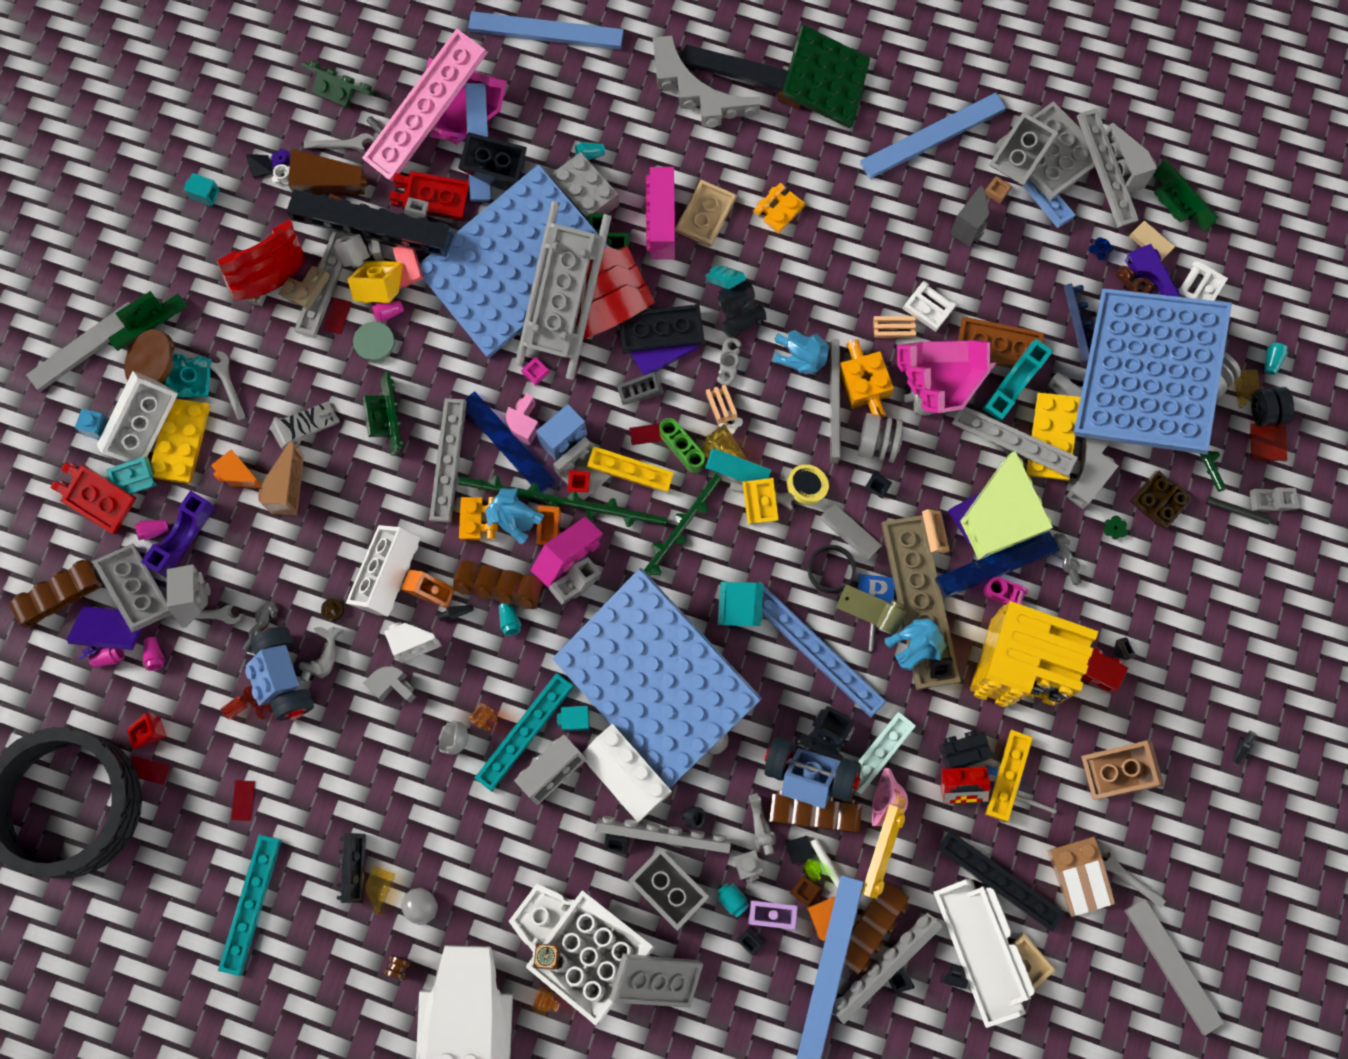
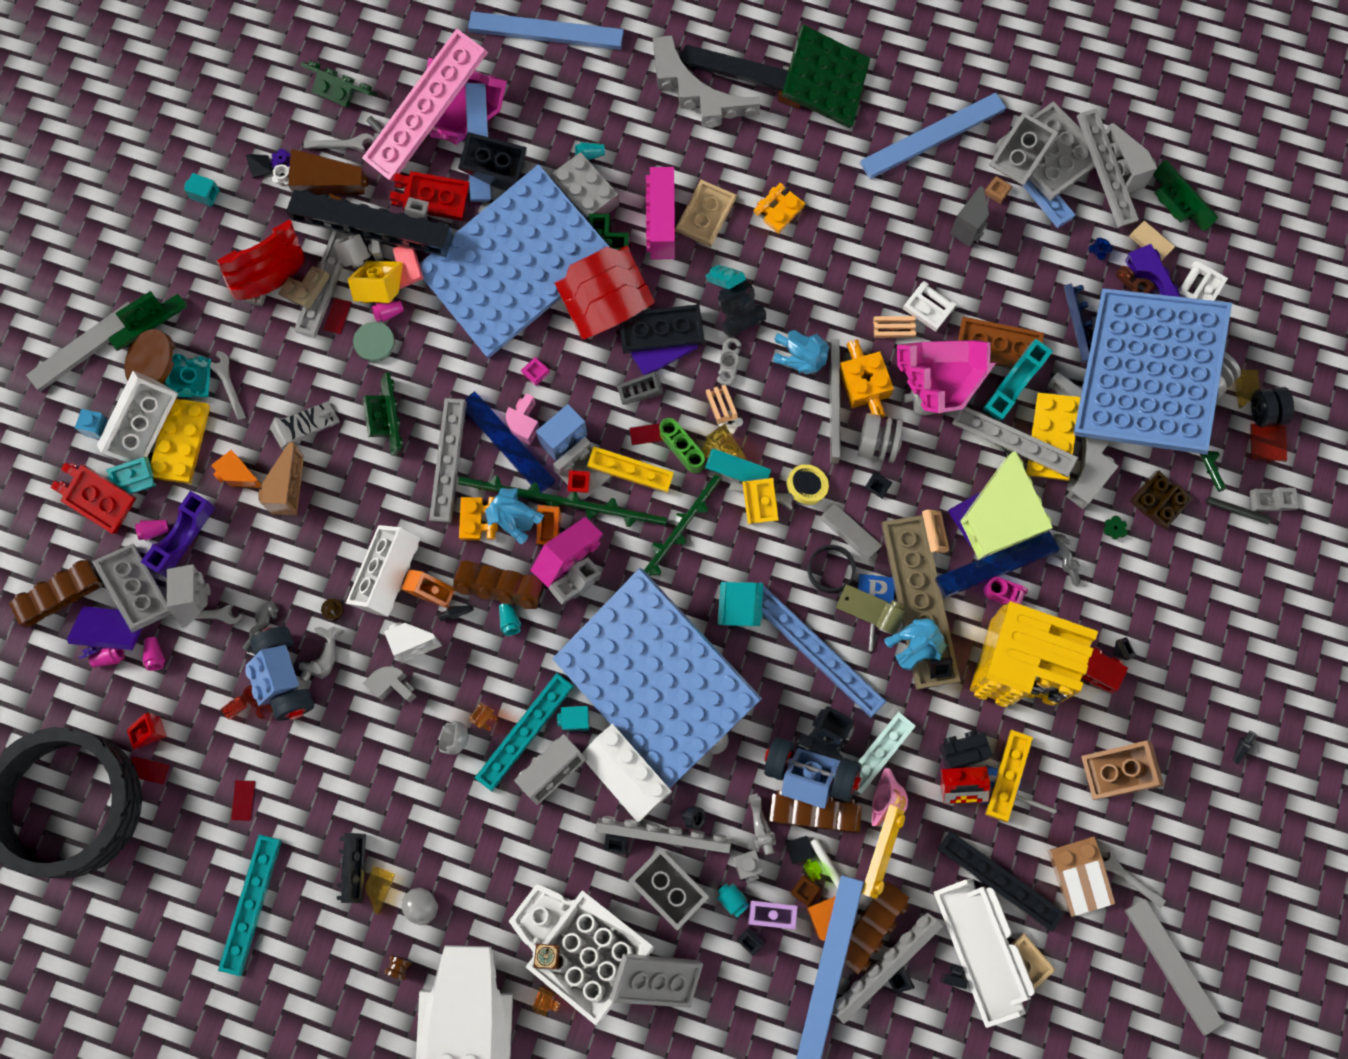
light grey piece [515,201,612,380] -> none
teal cone [1264,343,1288,375] -> none

